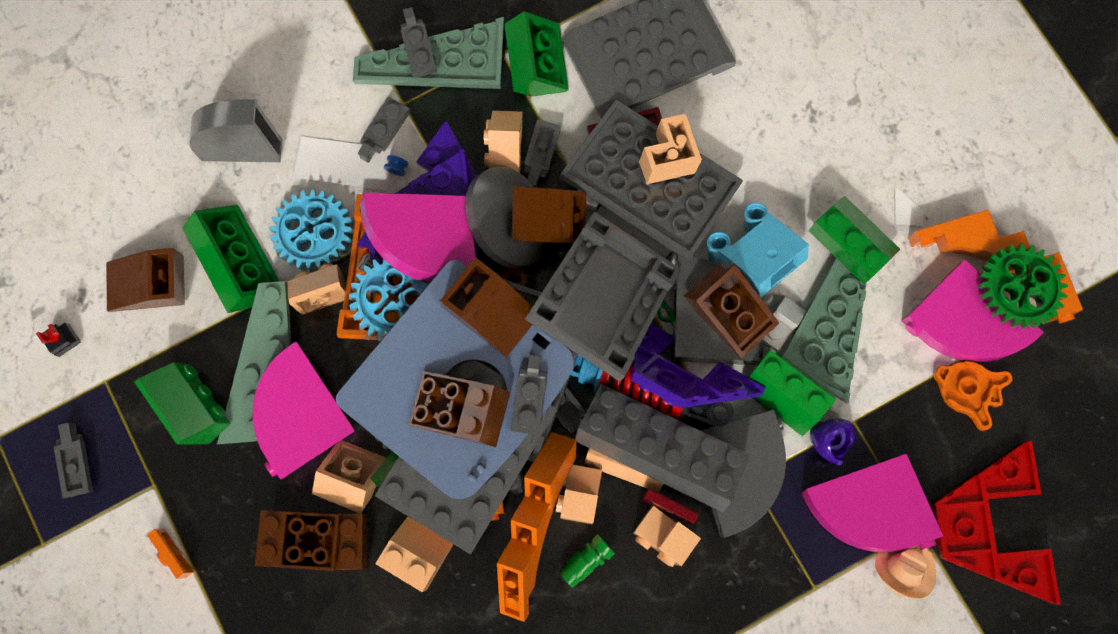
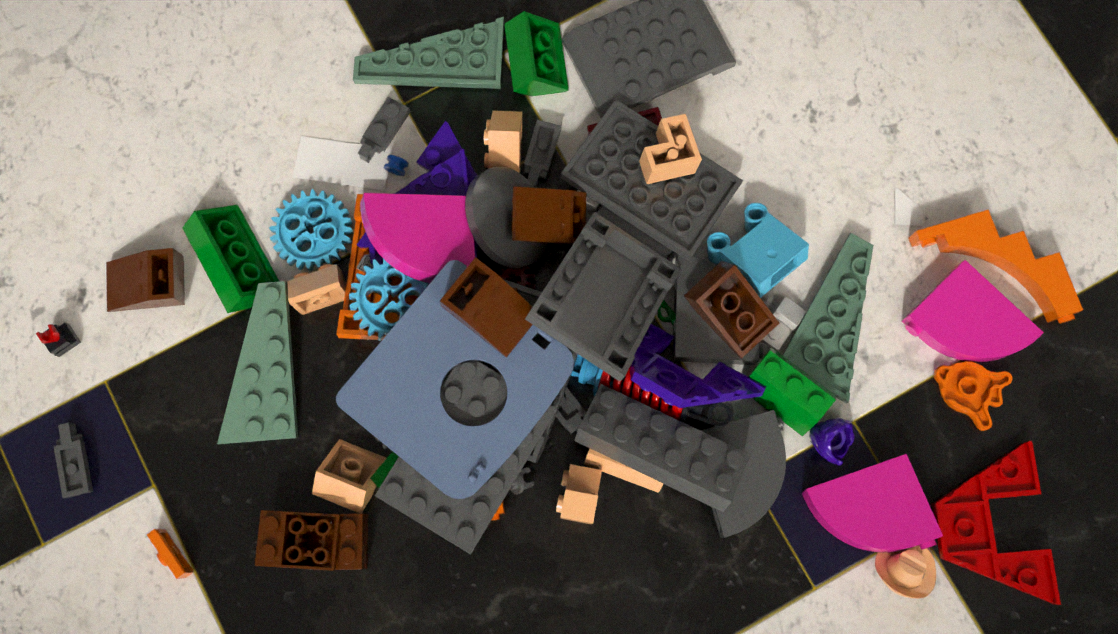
green slope [135,363,231,444] -> none
dark grey brick [189,99,282,162] -> none
dark pink brick [253,342,355,480] -> none
light nougat slope [376,517,453,592] -> none
dark grey hinge [400,7,437,78] -> none
reddish brown slope [409,371,510,447] -> none
orange arch [497,432,576,622] -> none
dark grey hinge [511,355,546,435] -> none
green axle [559,534,615,588] -> none
light nougat brick [633,506,701,567] -> none
dark red tile [641,489,698,525] -> none
green slope [809,196,900,284] -> none
green gear [977,244,1068,329] -> none

